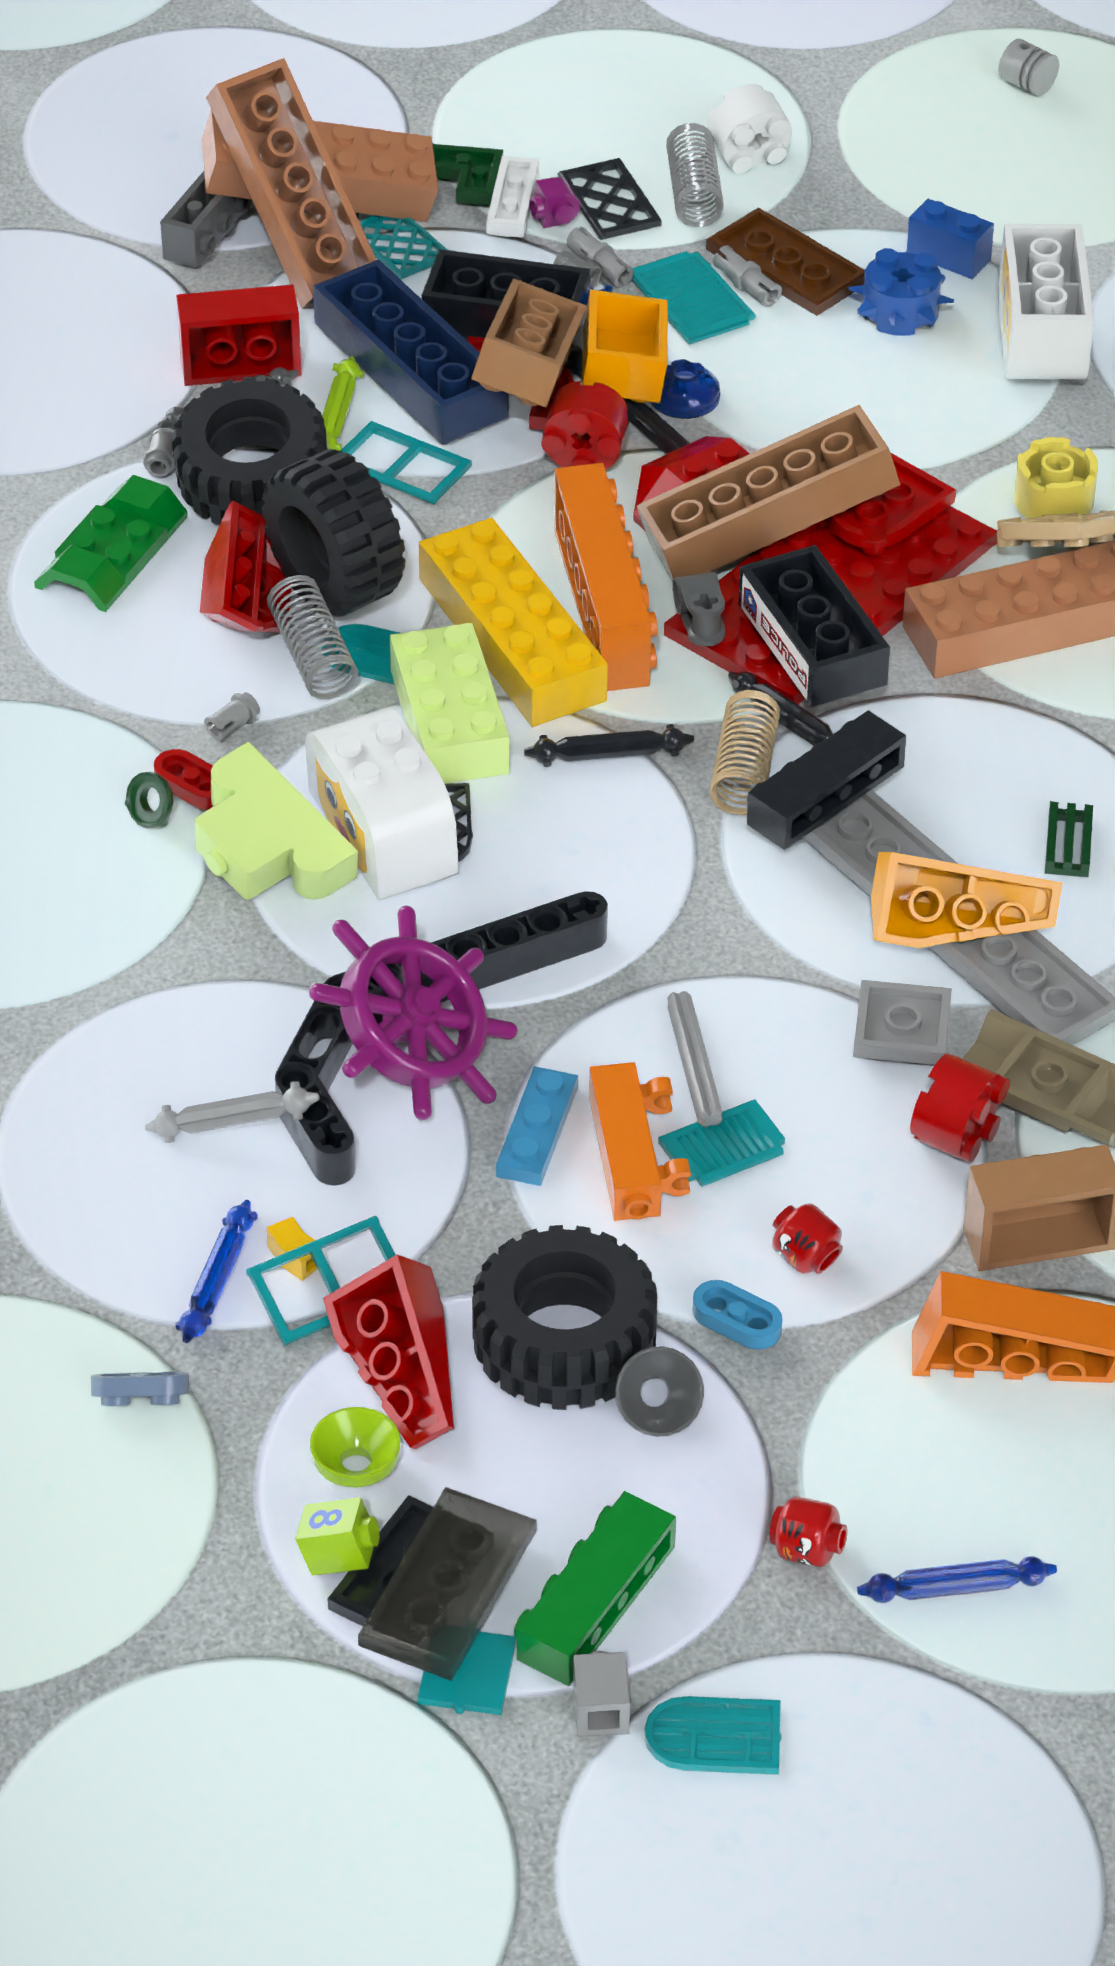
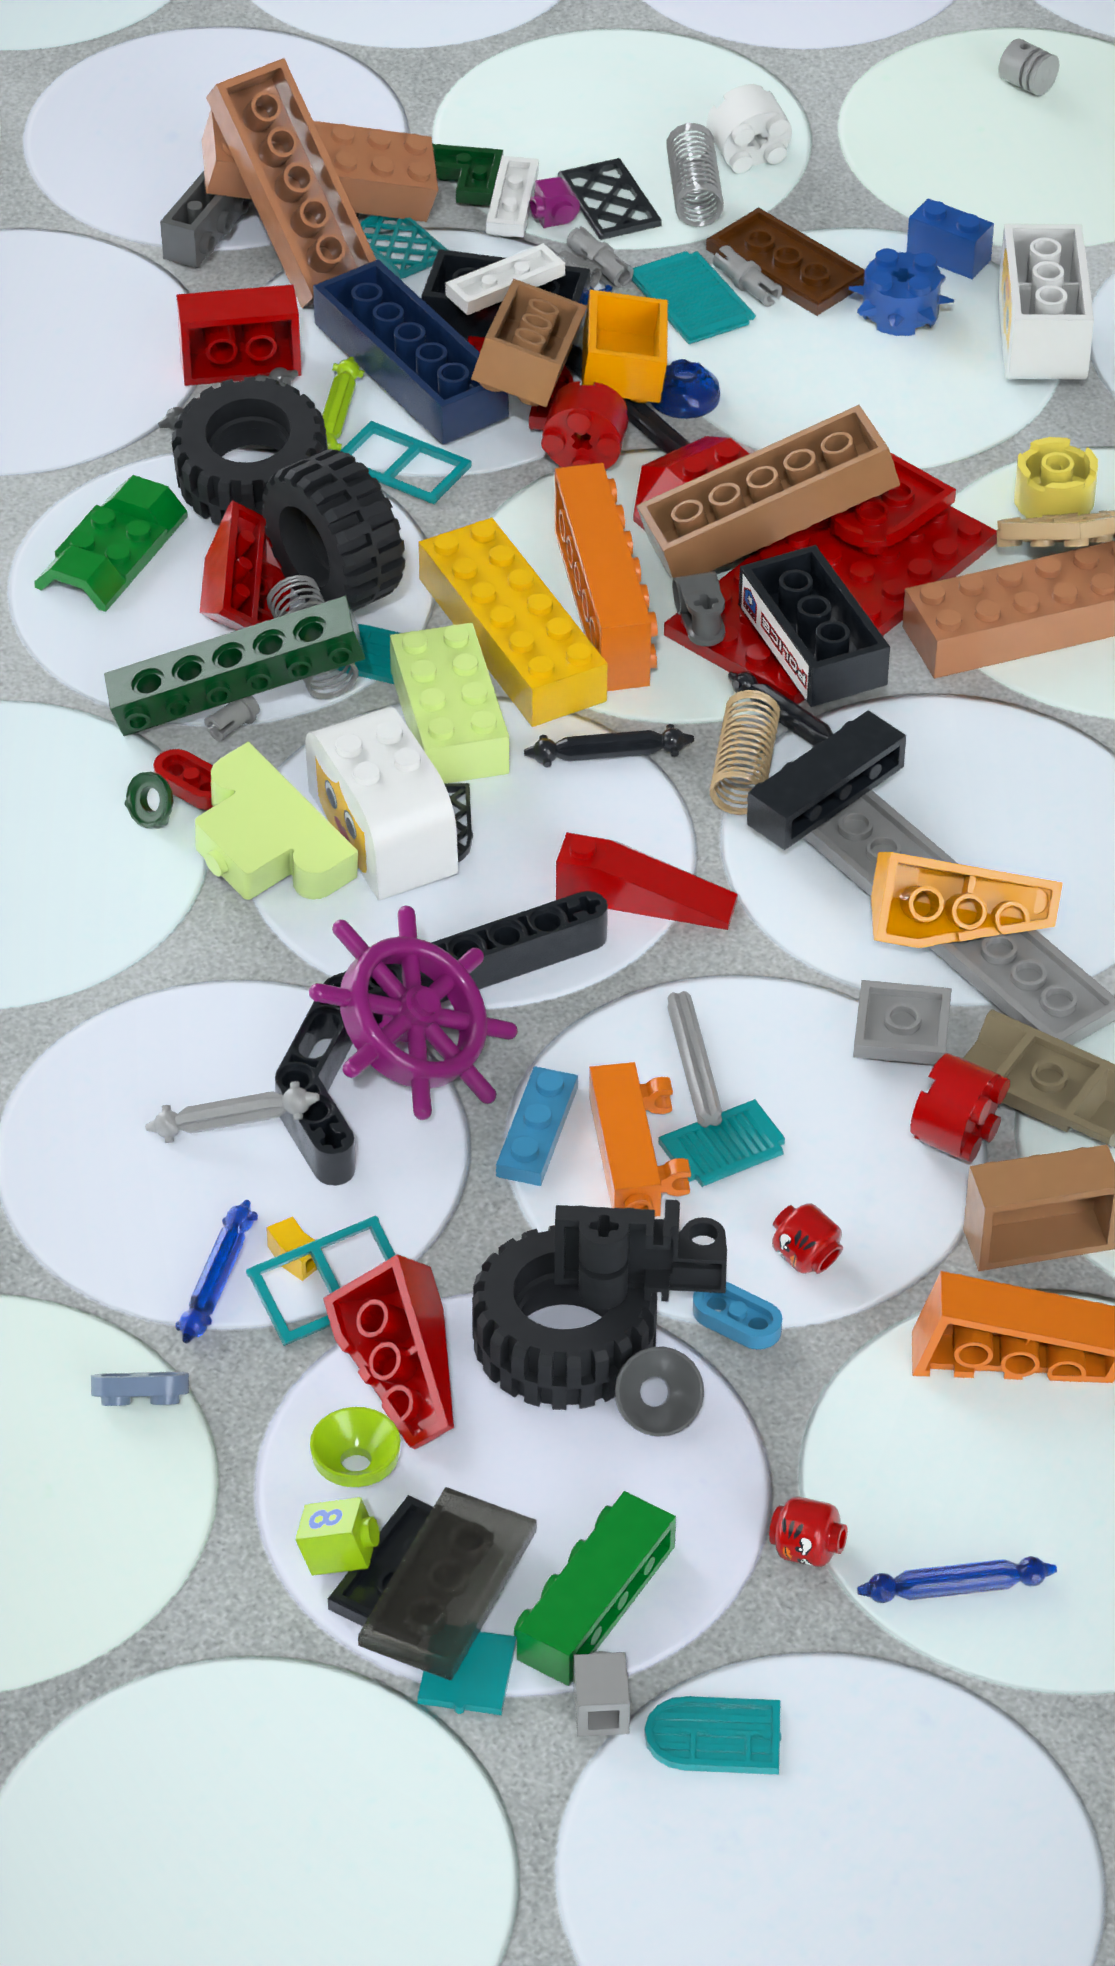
light grey pin [143,429,175,477] -> none
dark green tile [1044,801,1093,877] -> none
none -> dark green brick [104,596,366,737]
none -> white plate [446,243,565,315]
none -> black plate [554,1199,727,1309]
none -> red wedge [556,832,738,930]

